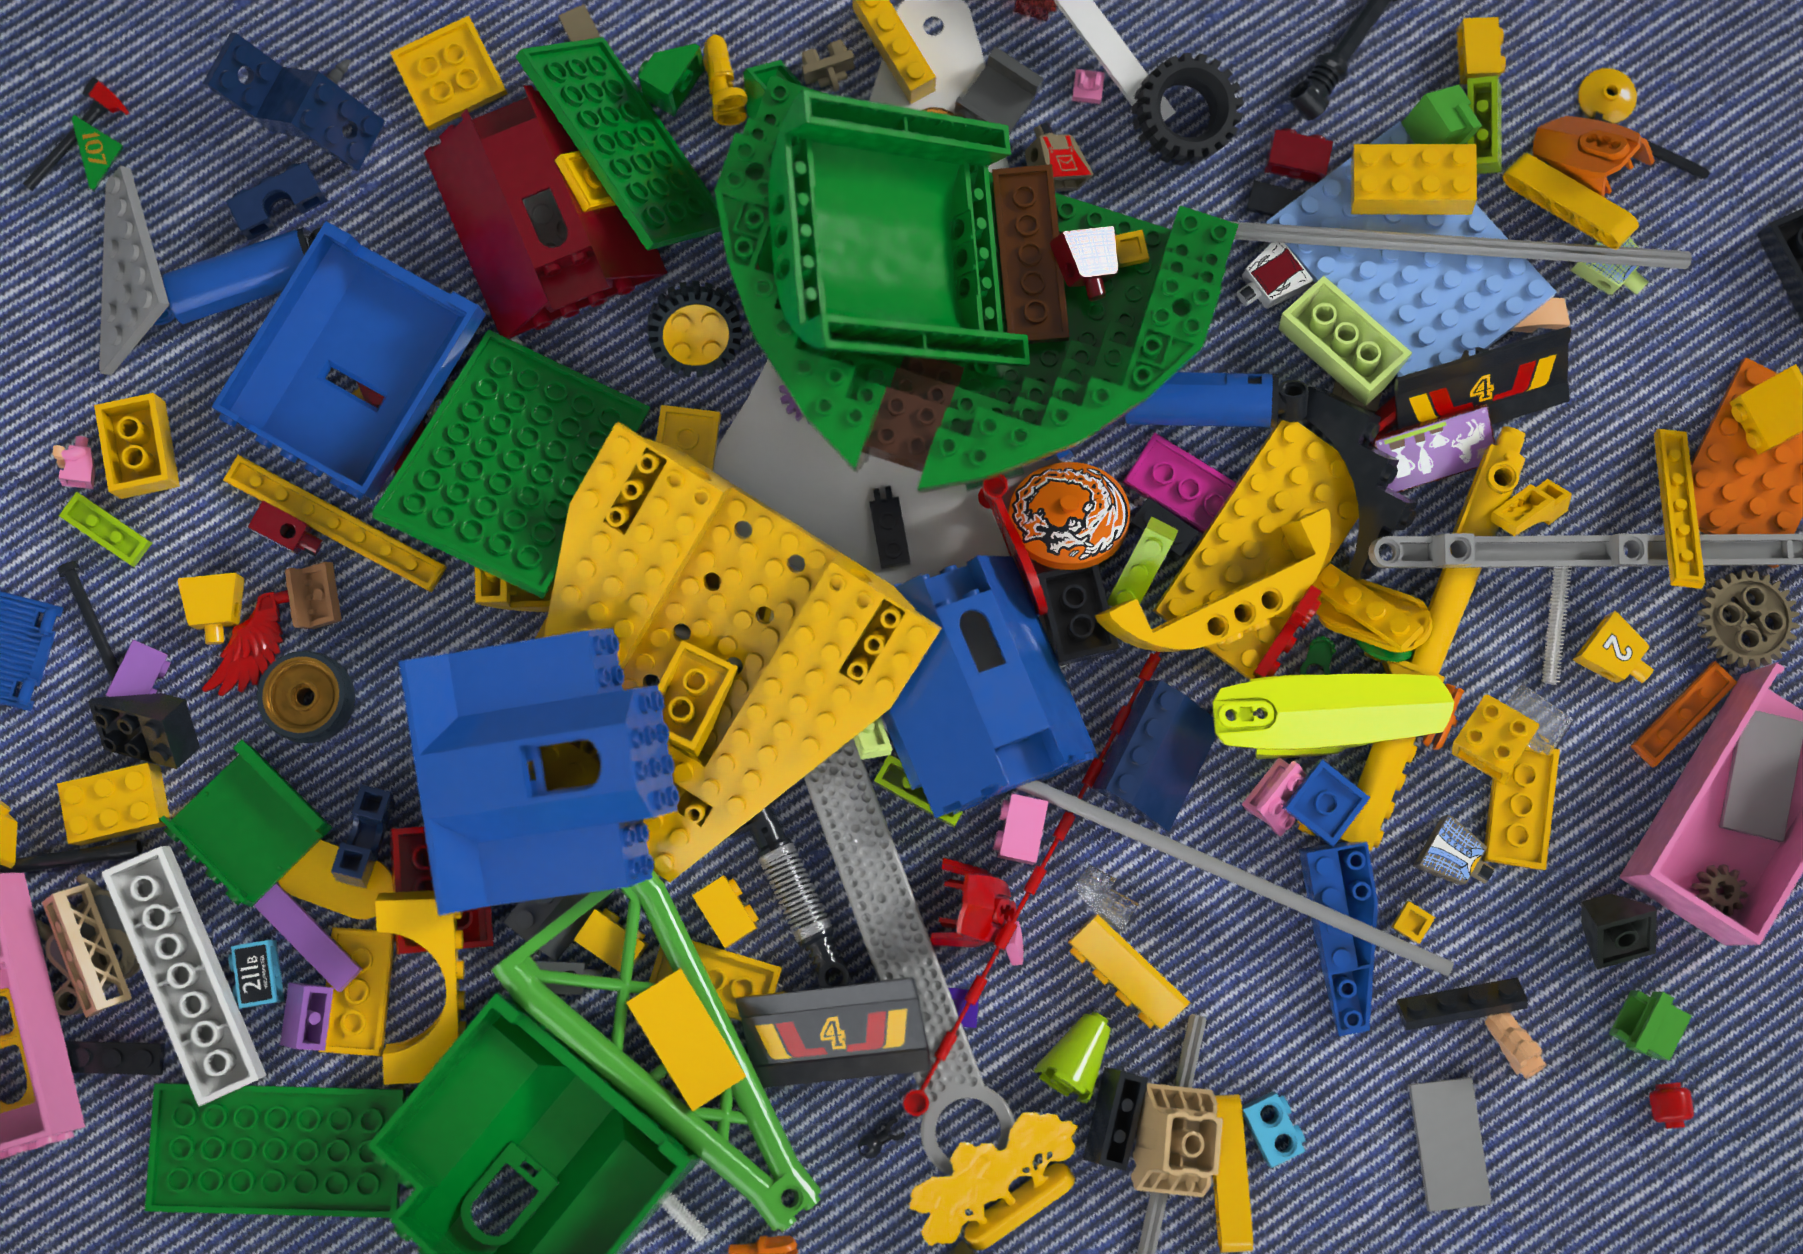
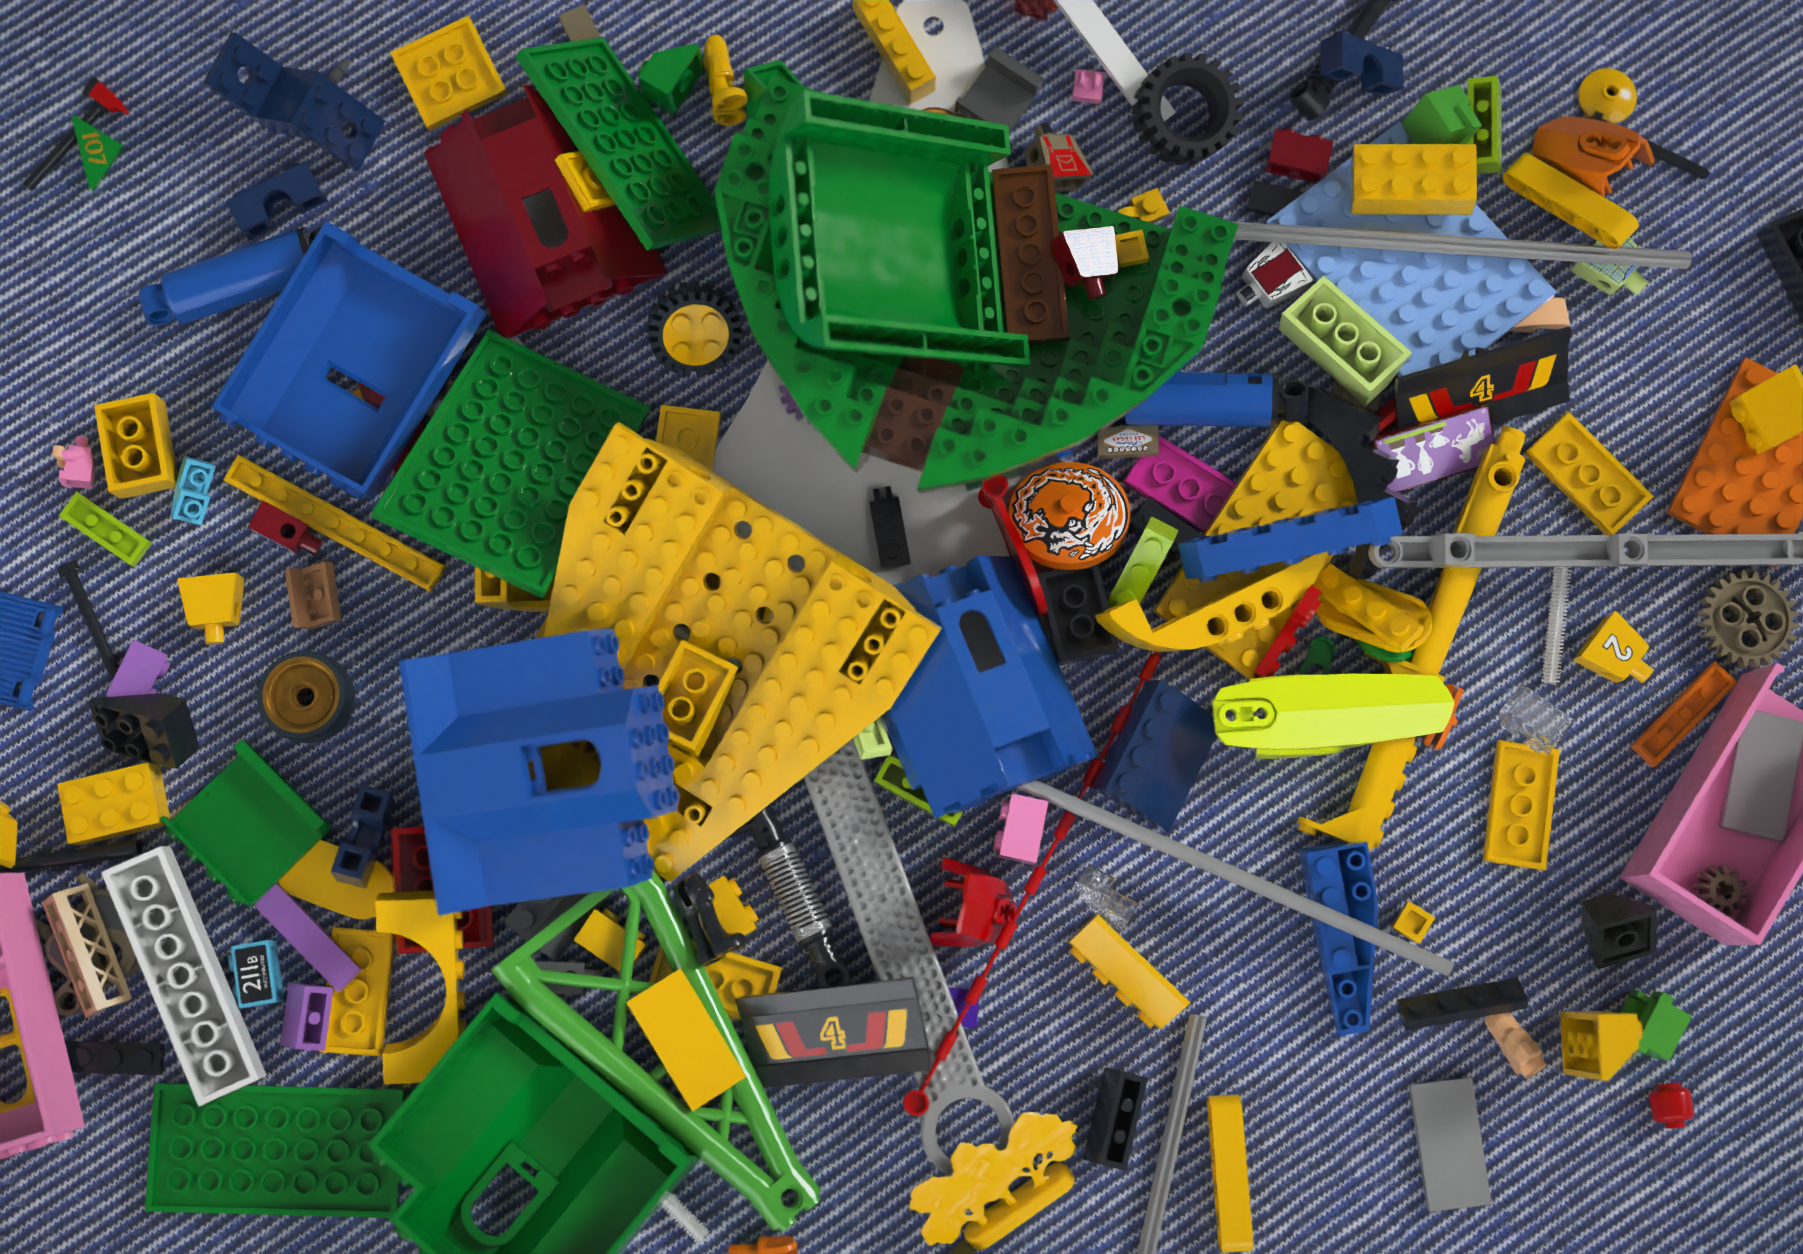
light grey wing [99,166,169,375] -> none
red animal [202,590,289,697] -> none
dark tan hips [802,39,855,92] -> none
black arm [858,1118,906,1159] -> none
bright pink tile [1005,921,1024,965] -> none
lime cone [1034,1012,1111,1103] -> none
tan slope [1130,1083,1223,1197] -> none
bright pink bracket [1241,758,1307,836] -> none
medium azure brick [1242,1092,1306,1168] -> none
blue plate [1283,759,1370,847] -> none
torso [1413,815,1494,885] -> none
yellow bracket [1451,694,1539,785] -> none
yellow brick [1456,17,1506,85] -> none
yellow slope [1490,479,1572,536] -> none
yellow tile [1654,429,1705,589] -> none
none -> medium azure slope [171,456,216,525]
none -> black piece [673,872,748,968]
none -> tile [1098,425,1159,459]
none -> yellow plate [1117,187,1170,224]
none -> blue brick [1178,497,1402,583]
none -> dark blue arch [1320,31,1403,97]
none -> yellow tile [1524,411,1654,535]
none -> yellow slope [1560,1011,1643,1081]

